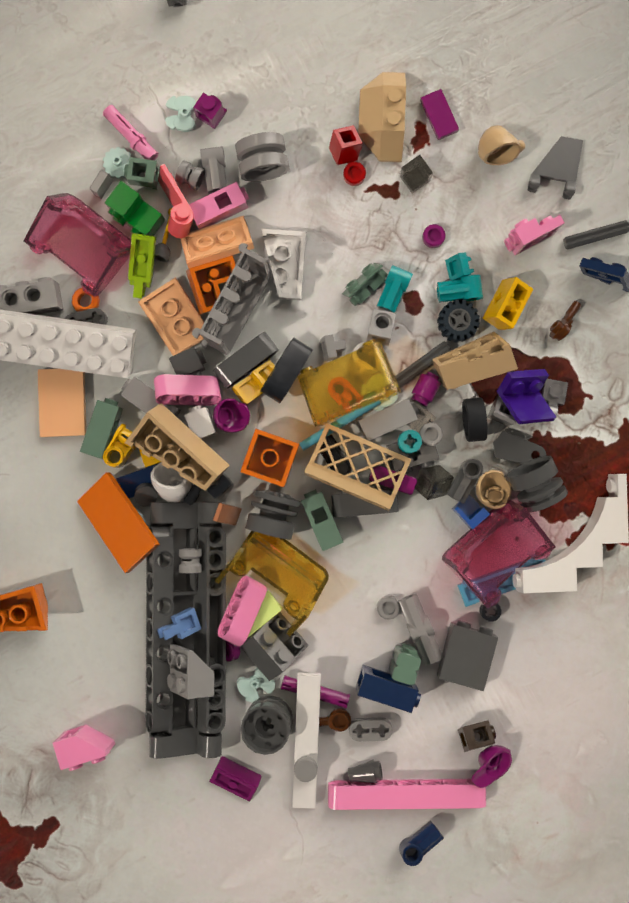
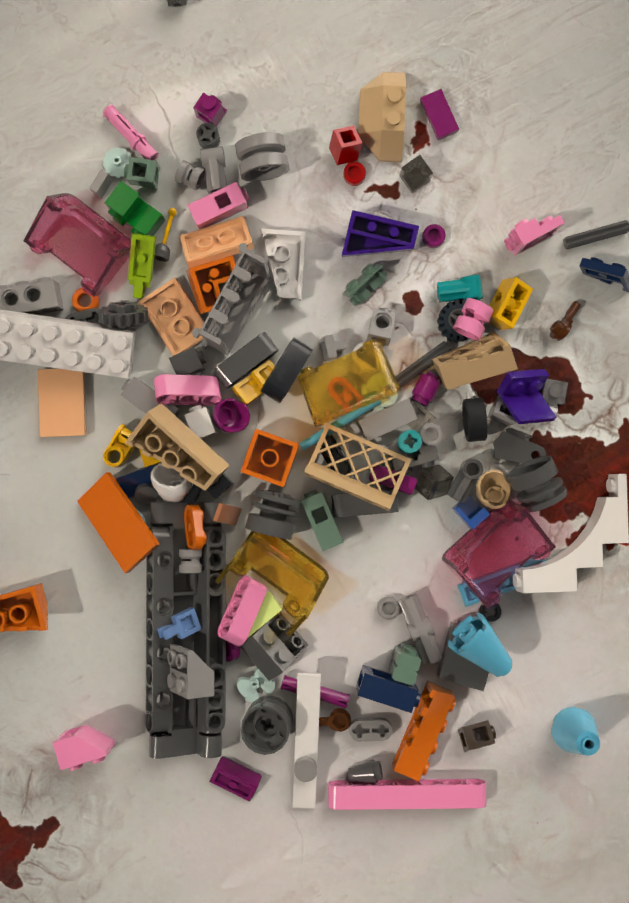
sand green brick [80,398,123,459] -> none
coral door [158,164,194,238] -> none
light aqua piece [165,96,196,132] -> none
teal piece [377,265,413,313] -> none
dark blue piece [399,820,444,866] -> none
teal tile [445,252,474,281] -> none
magenta piece [471,745,512,788] -> none
tan piece [478,125,525,165] -> none
dark grey flag [527,136,583,200] -> none
none -> dark grey gear [98,300,149,330]
none -> orange plate [184,505,207,550]
none -> dark grey wheel [196,123,220,149]
none -> dark purple wedge [342,210,419,257]
none -> orange wedge [392,680,456,781]
none -> medium azure cone [448,613,512,677]
none -> bright pink wheel [453,298,494,341]
none -> medium azure cone [551,707,600,756]

